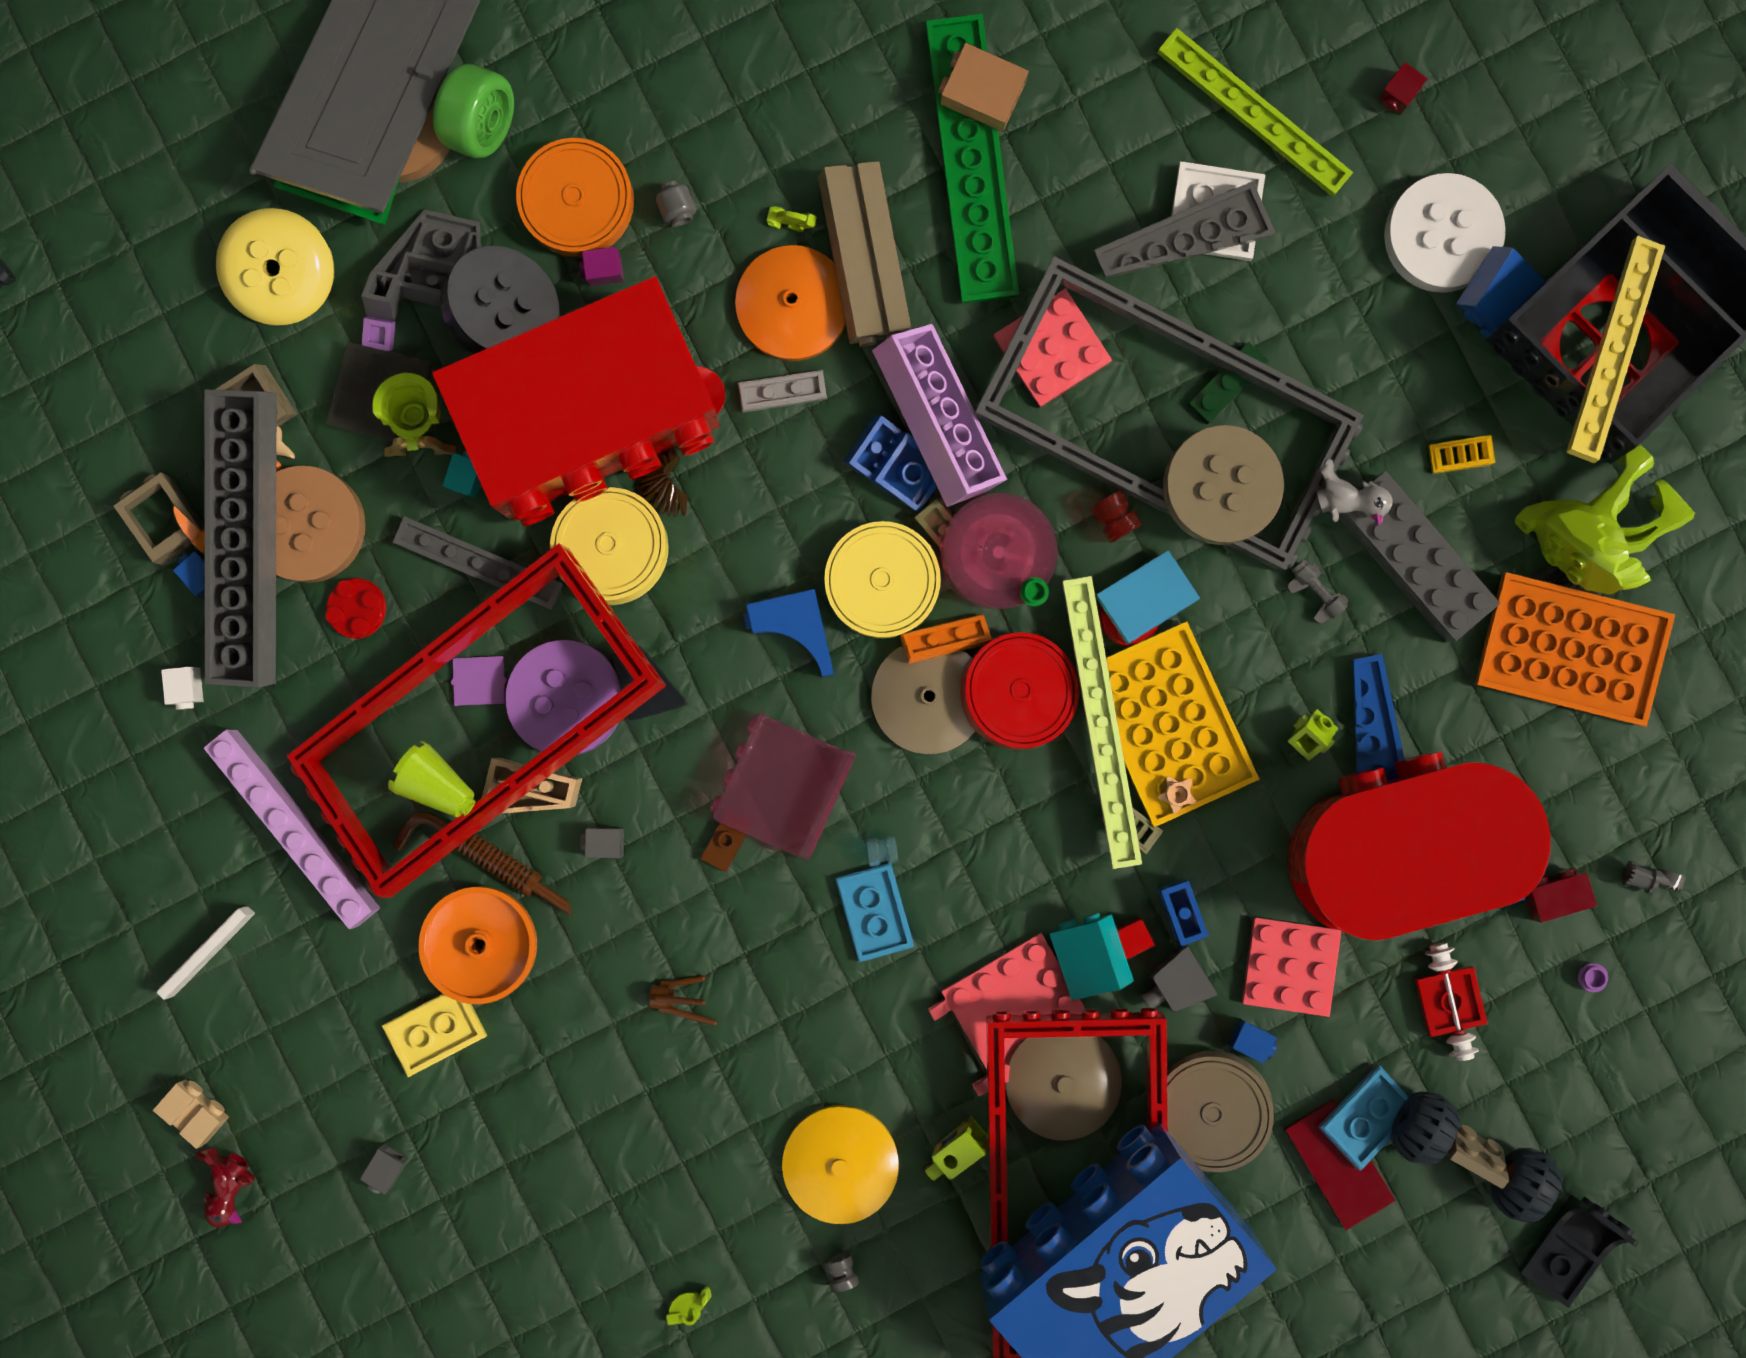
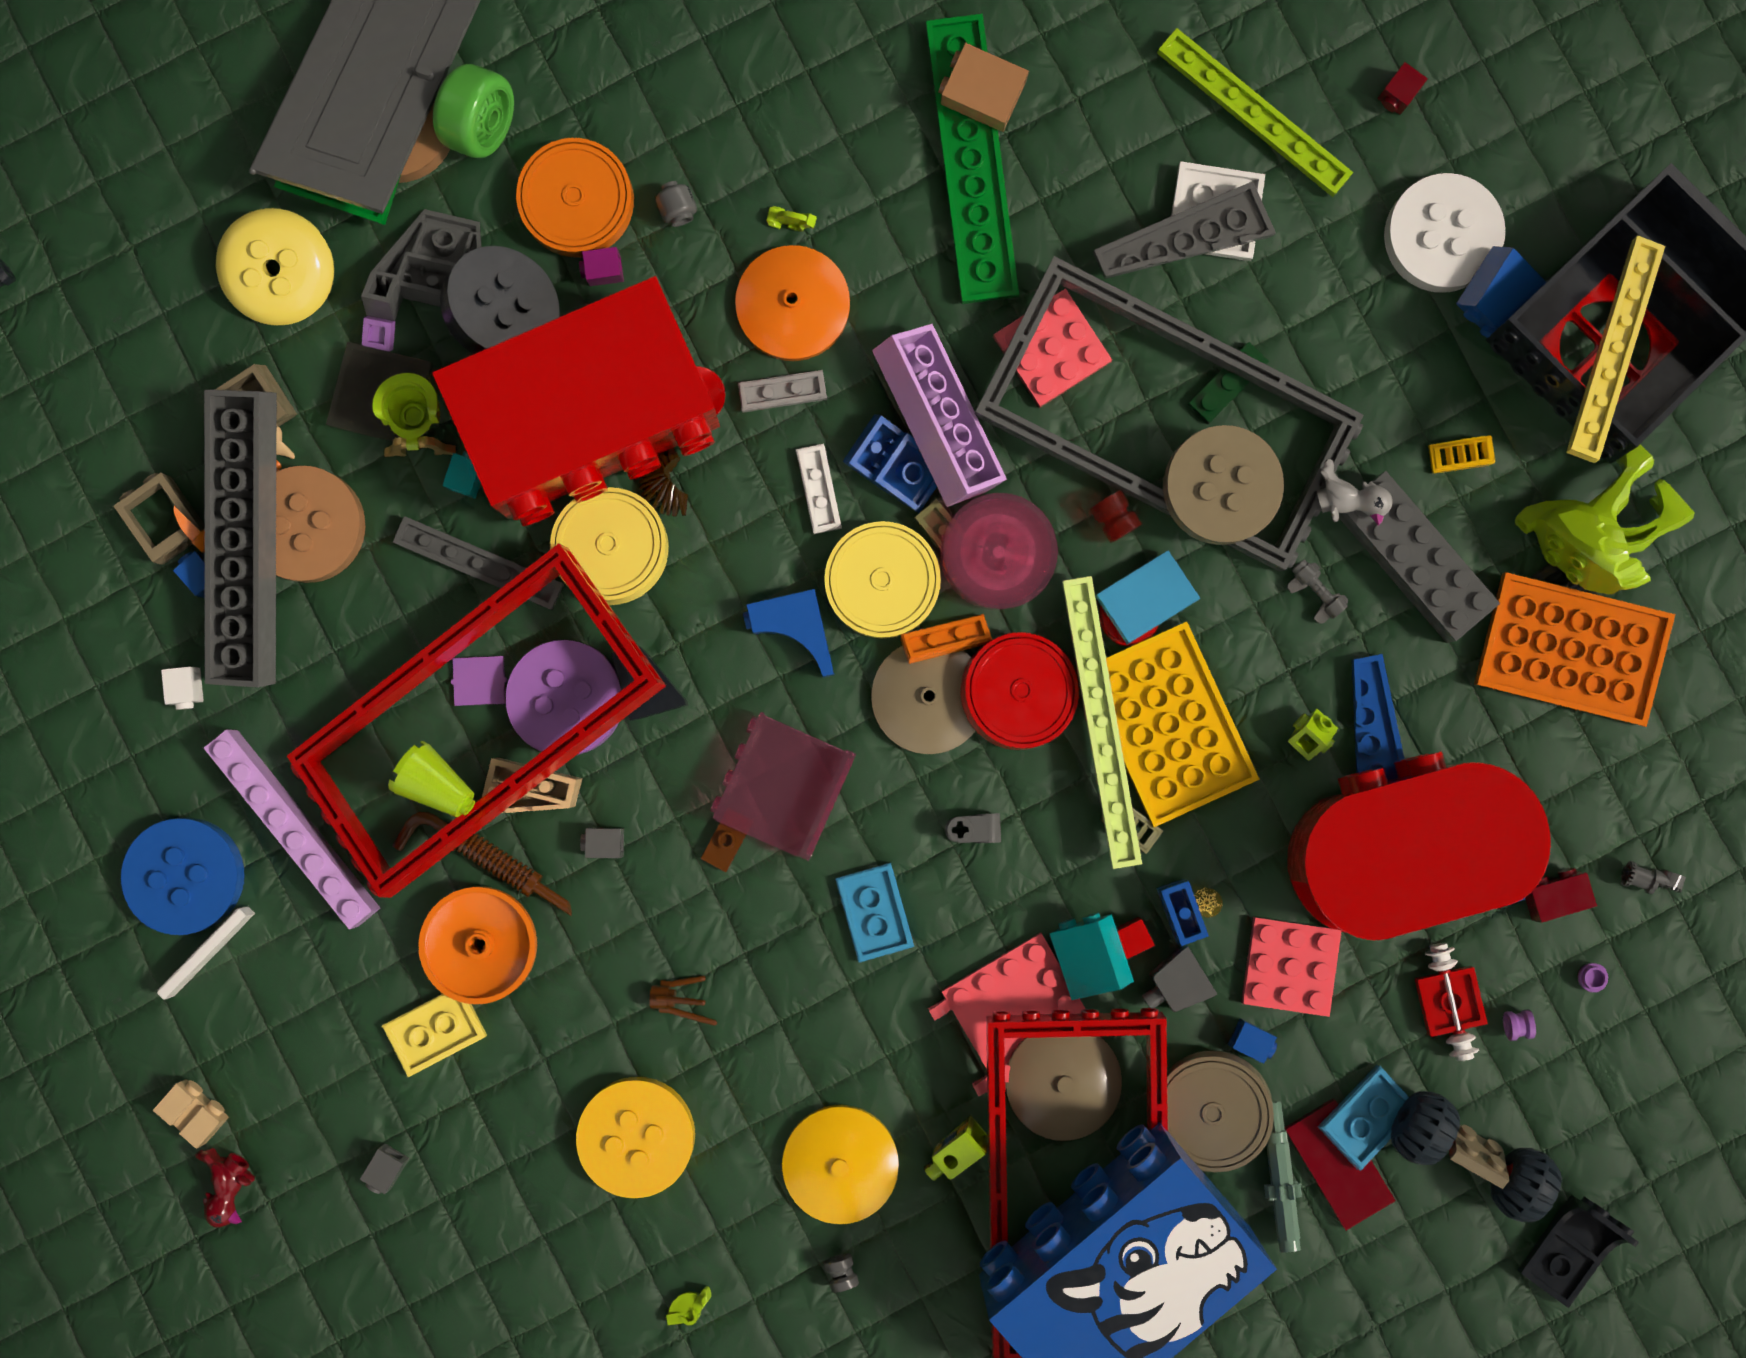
red piece [326,578,386,639] -> none
dark tan brick [818,161,912,347] -> none
clear light blue wheel [866,834,899,867] -> none
green plate [1019,577,1049,606] -> none
light nougat plate [1158,776,1196,814] -> none
none -> blue brick [121,818,244,935]
none -> yellow brick [576,1077,695,1198]
none -> white tile [796,444,842,534]
none -> dark grey piece [945,813,1001,843]
none -> clear yellow tile [1194,888,1223,918]
none -> sand green piece [1264,1101,1302,1253]
none -> medium lavender wheel [1503,1009,1536,1041]

